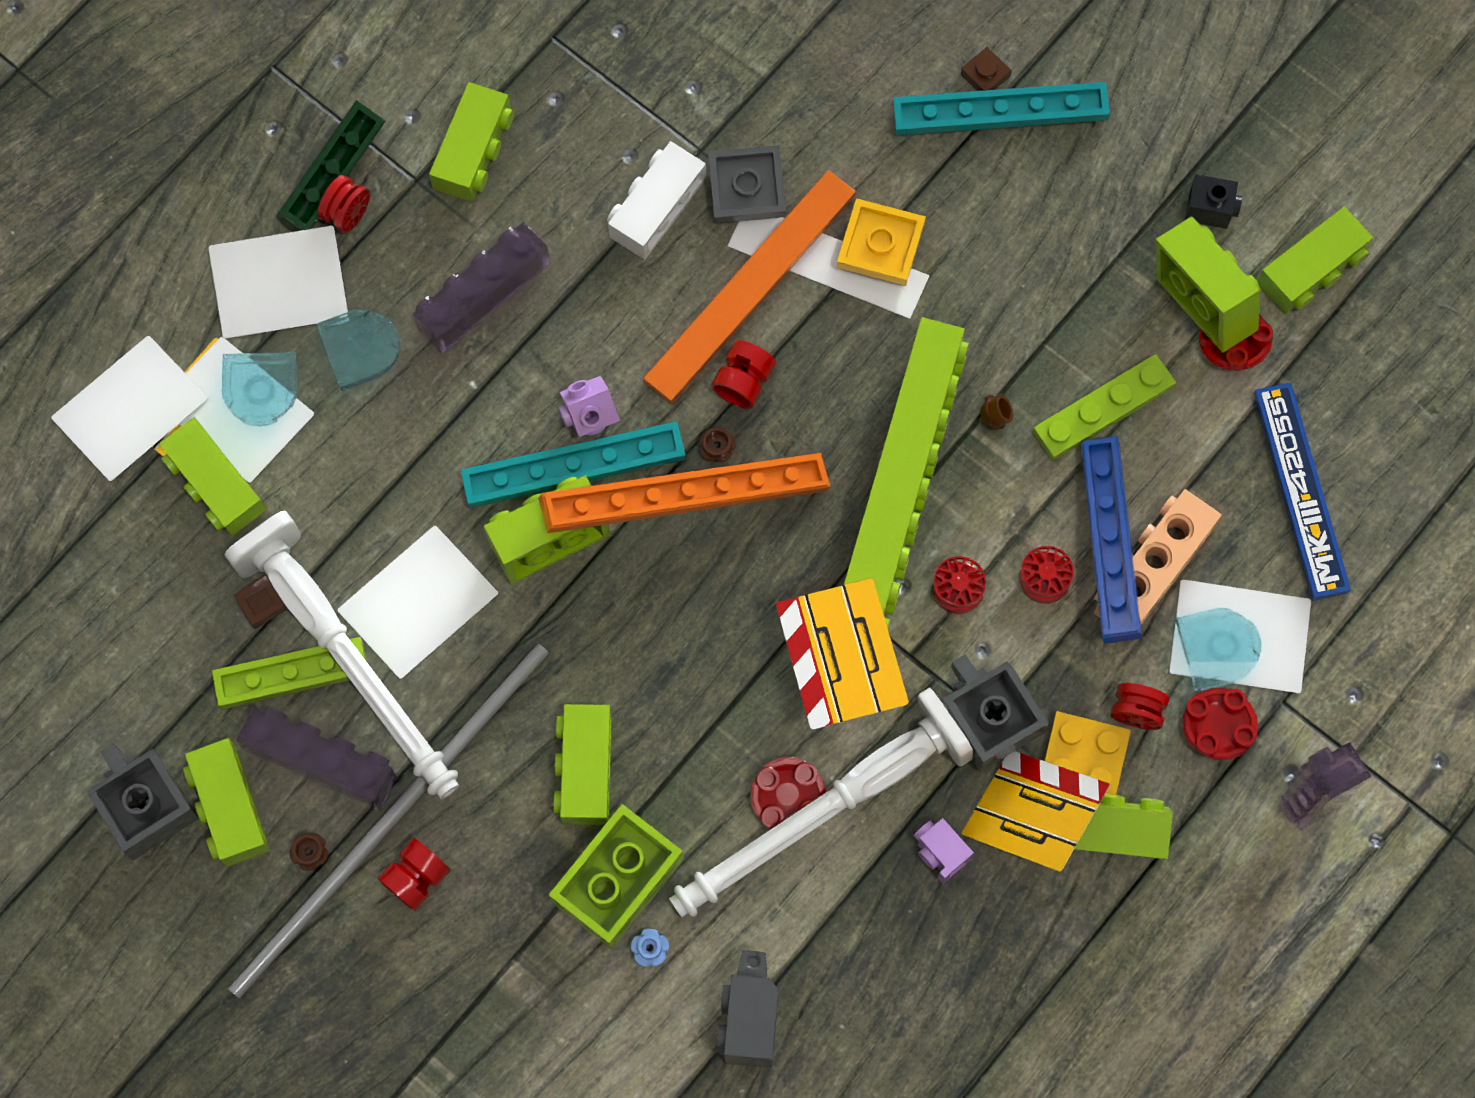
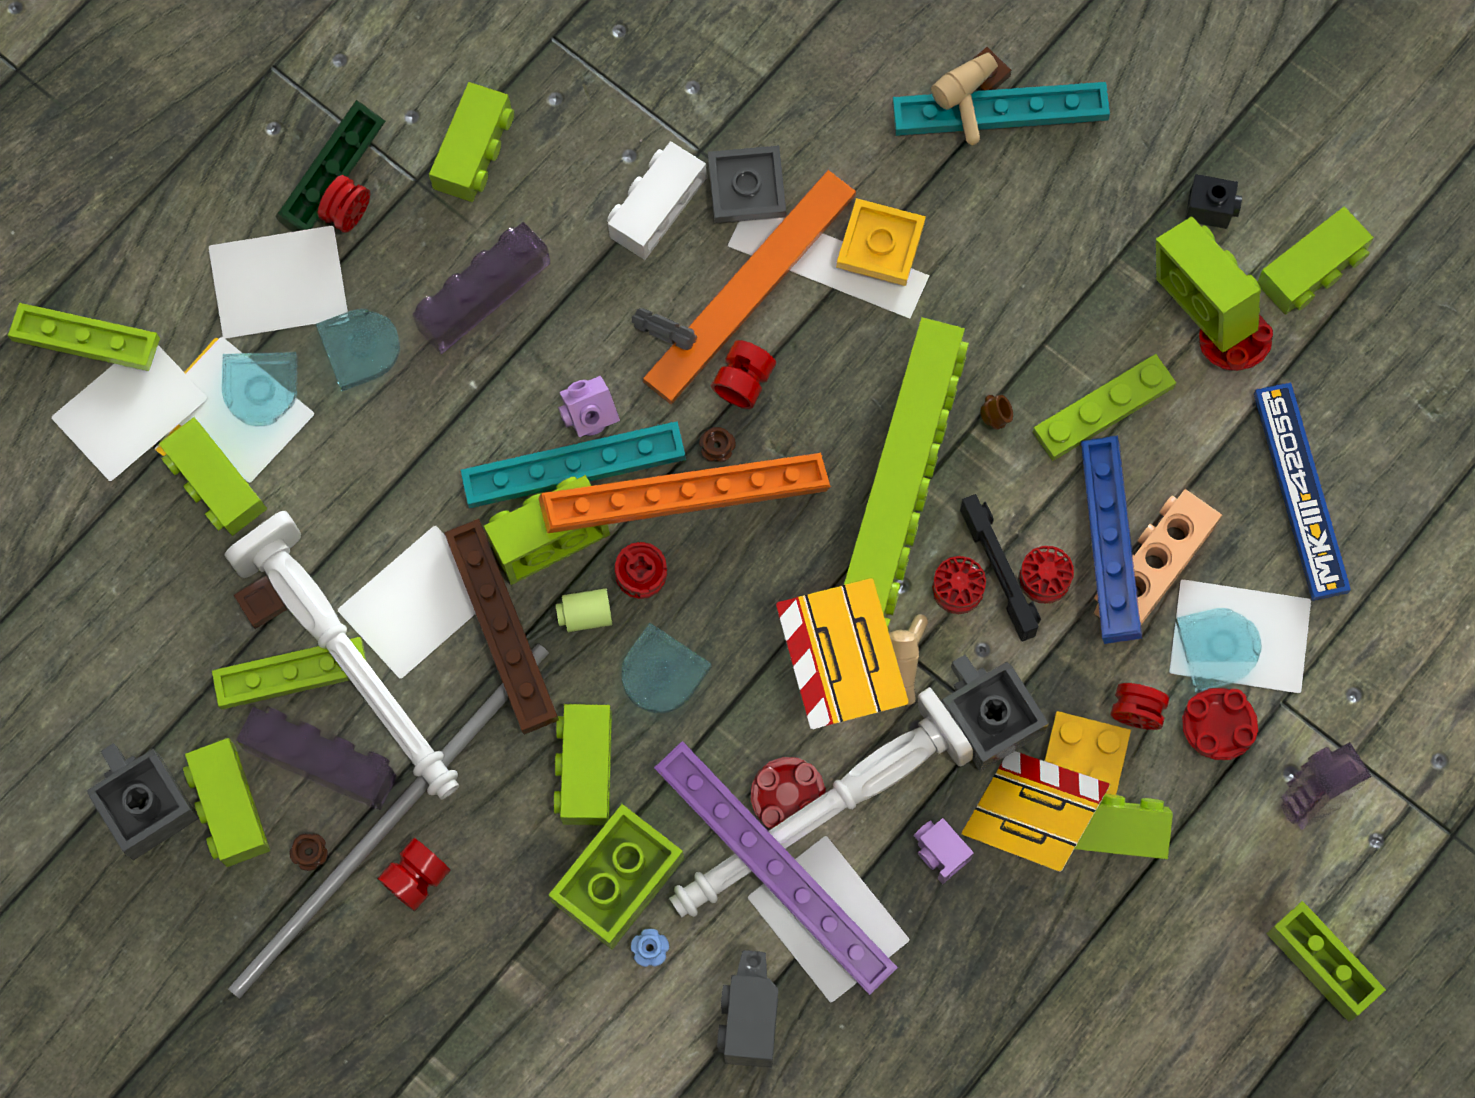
none -> lime plate [8,303,160,371]
none -> reddish brown plate [444,519,559,735]
none -> yellowish green brick [556,588,612,632]
none -> red wheel [614,542,667,599]
none -> clear light blue tile [622,623,712,713]
none -> dark grey axle [632,308,697,350]
none -> medium lavender tile [654,741,898,995]
none -> white sticker [748,836,909,1002]
none -> tan piece [889,614,928,705]
none -> tan piece [931,53,998,145]
none -> black container [960,494,1041,642]
none -> lime brick [1266,900,1386,1022]

